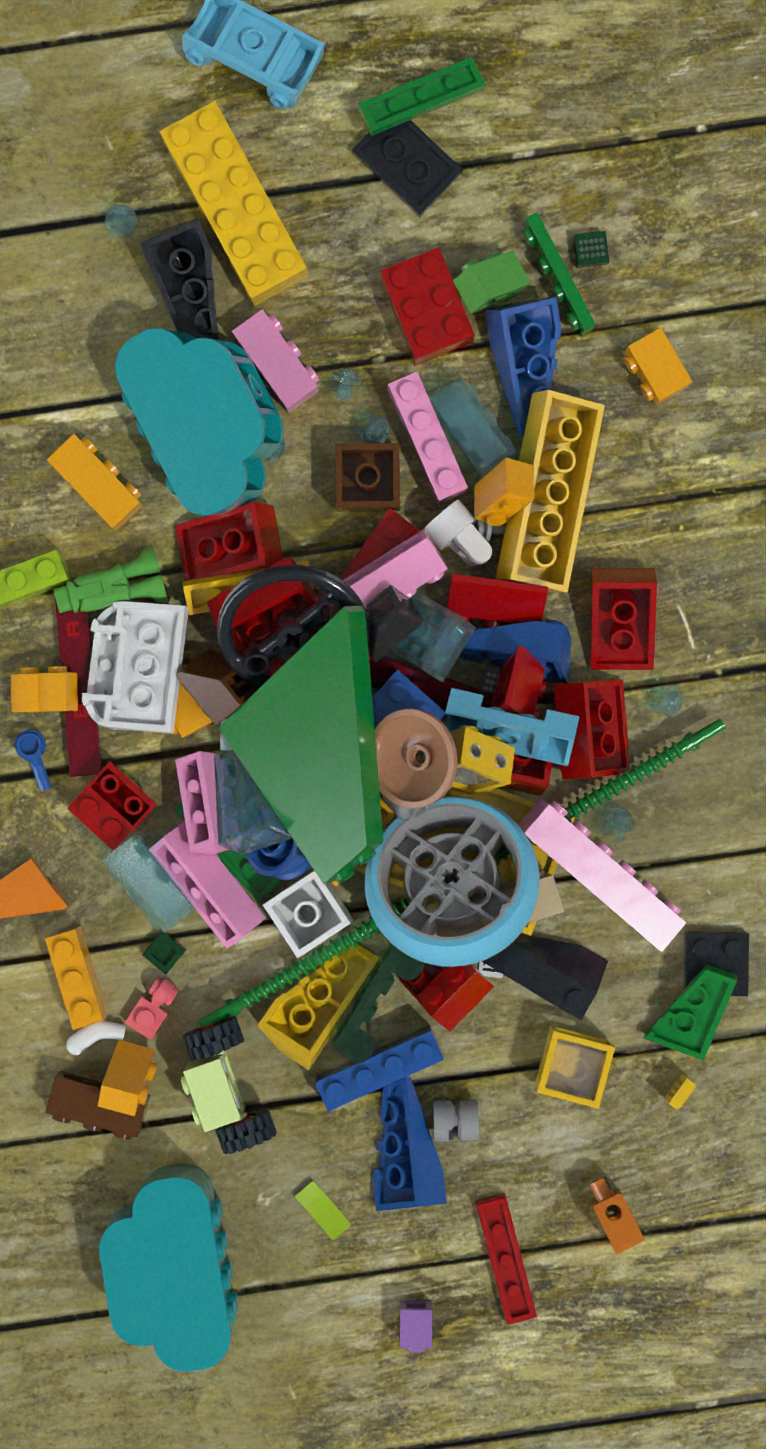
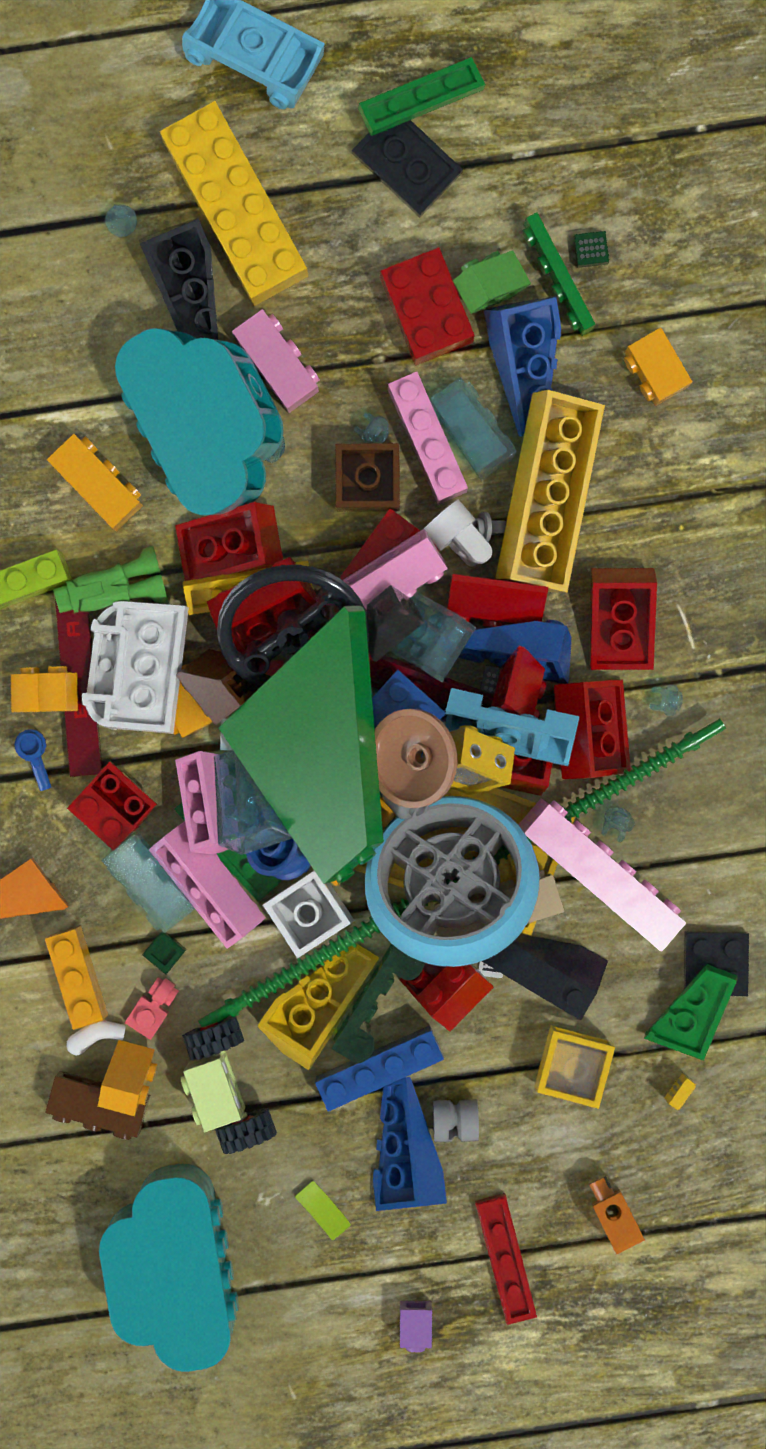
clear light blue plate [332,368,364,401] -> none
light orange brick [474,458,534,526] -> none

